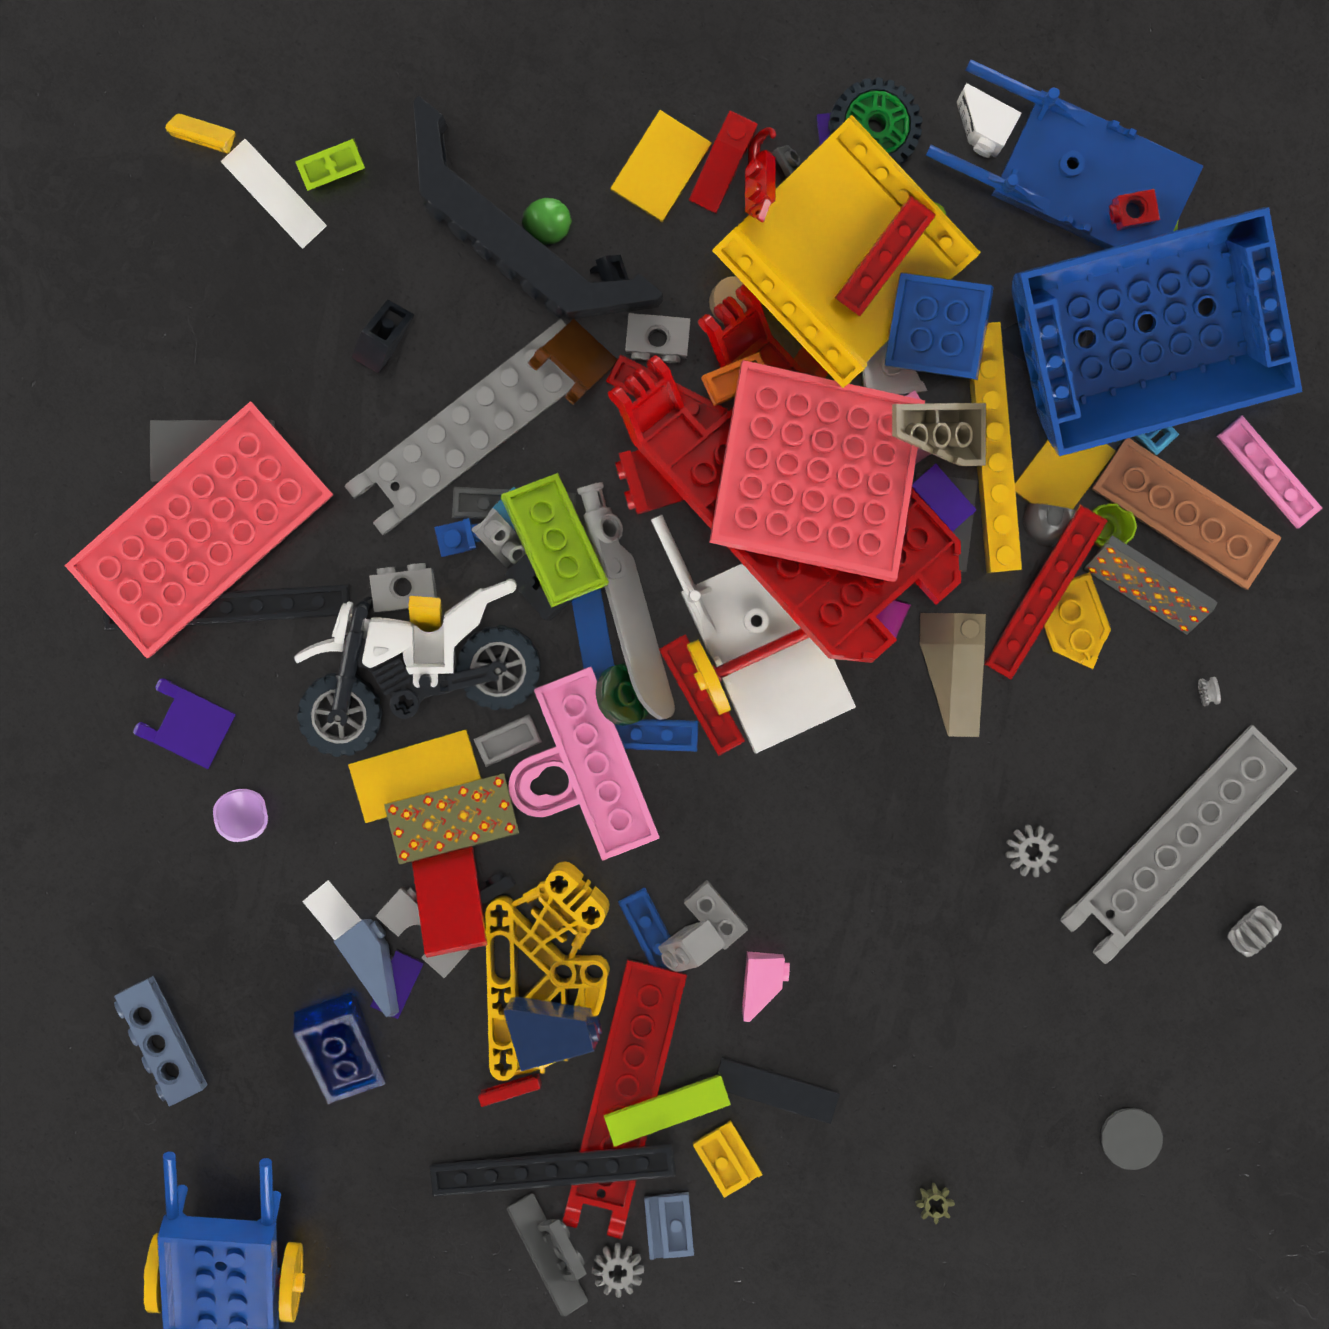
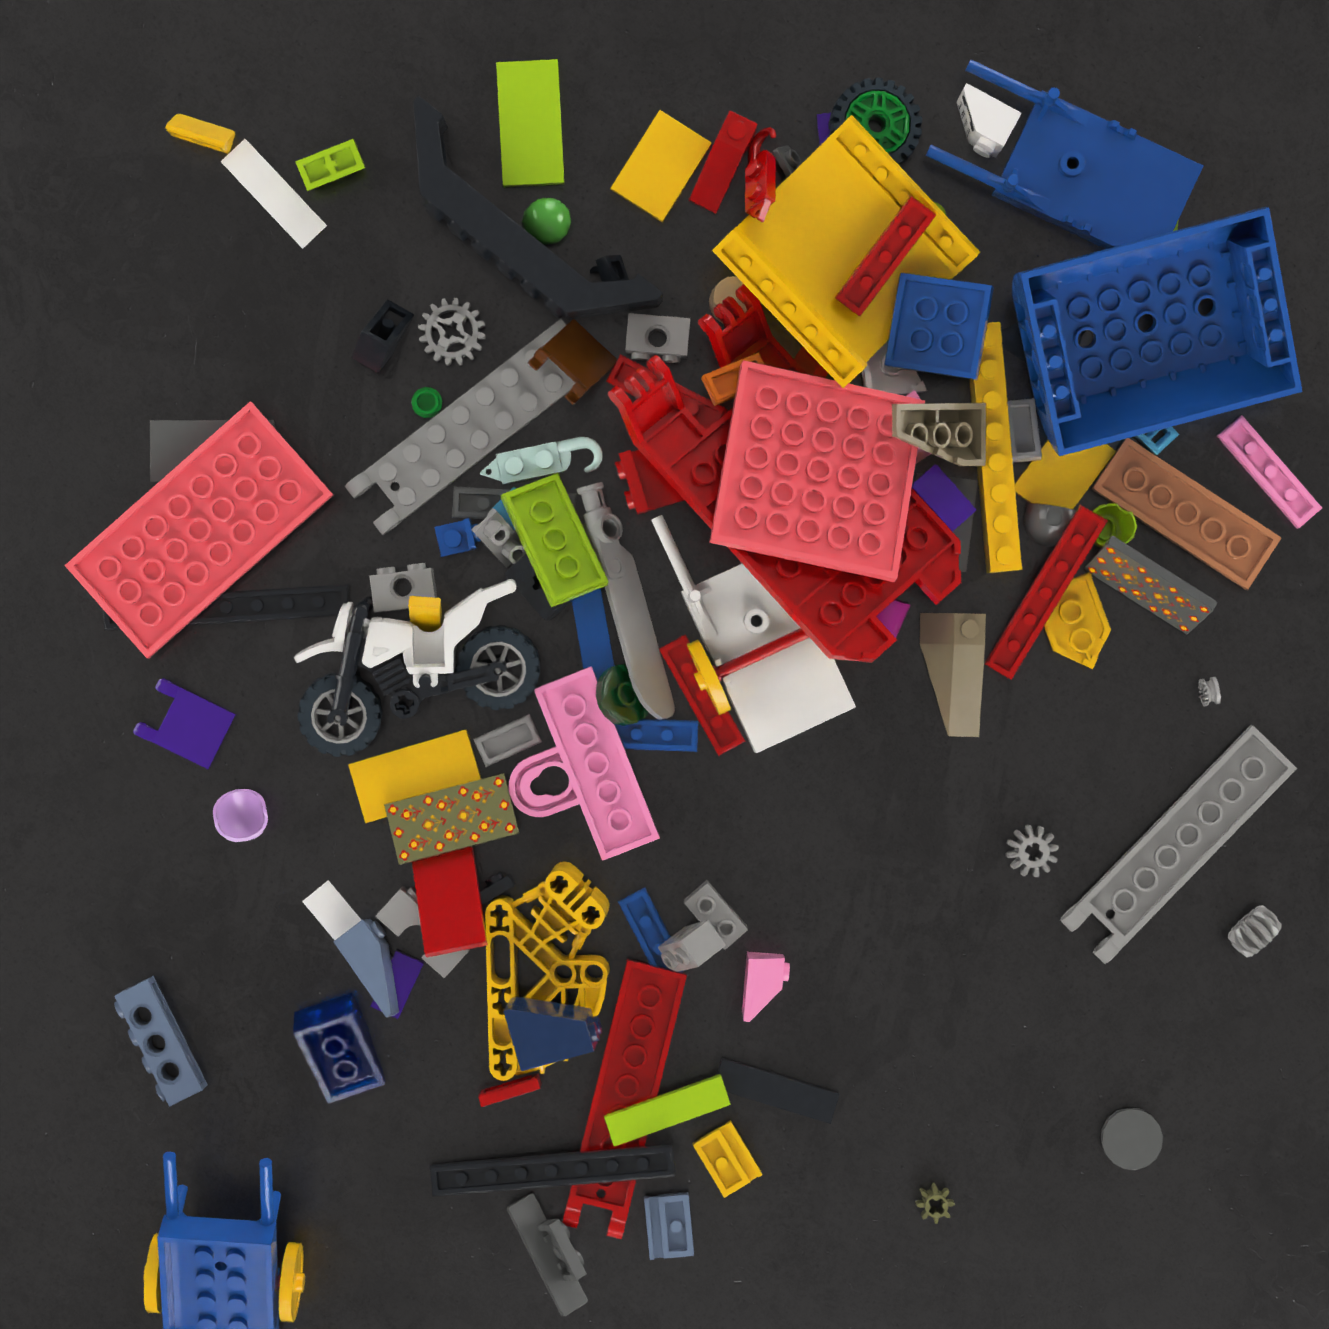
light grey gear [592,1243,644,1298] -> none
red brick [1109,189,1160,231] -> none
none -> green plate [411,387,443,418]
none -> light grey gear [418,298,486,366]
none -> light aqua plate [480,437,603,485]
none -> lime tile [496,59,565,188]
none -> light grey tile [1008,398,1042,463]

